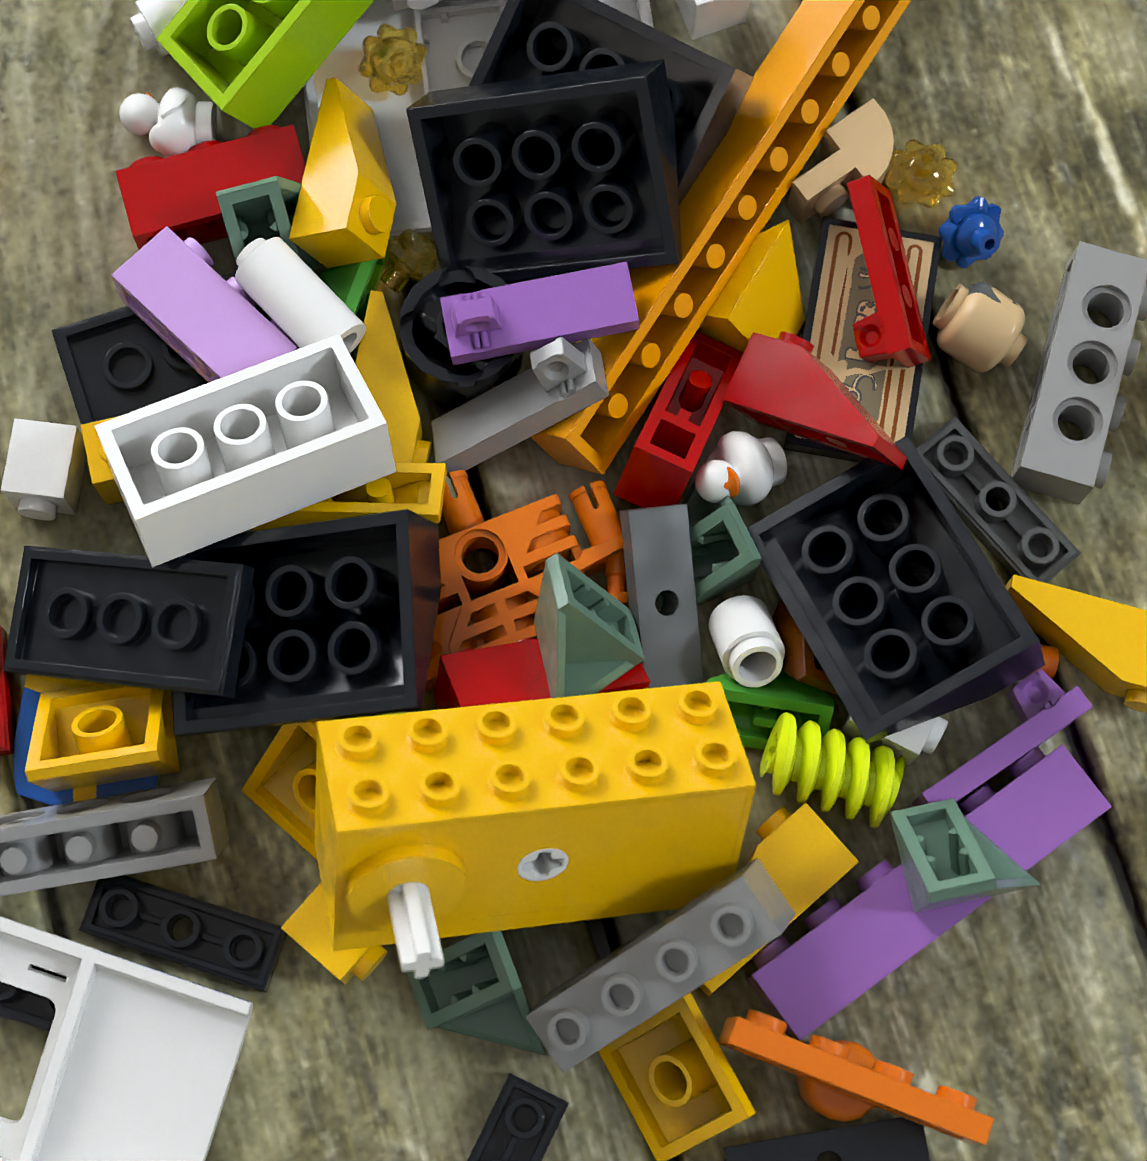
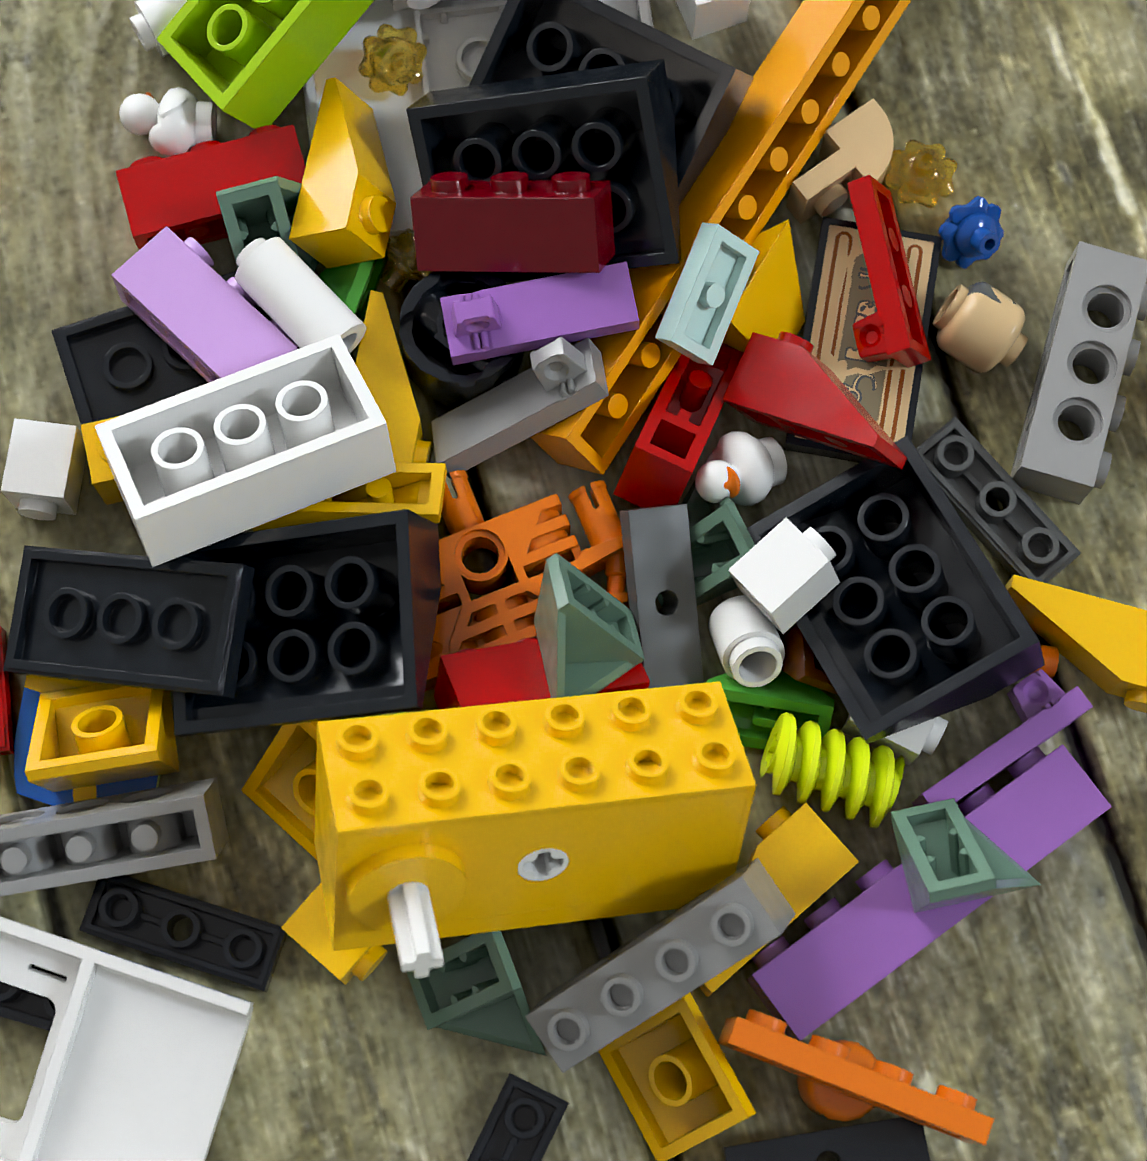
none -> dark red brick [410,171,615,273]
none -> light aqua plate [655,222,760,366]
none -> white brick [728,518,840,634]

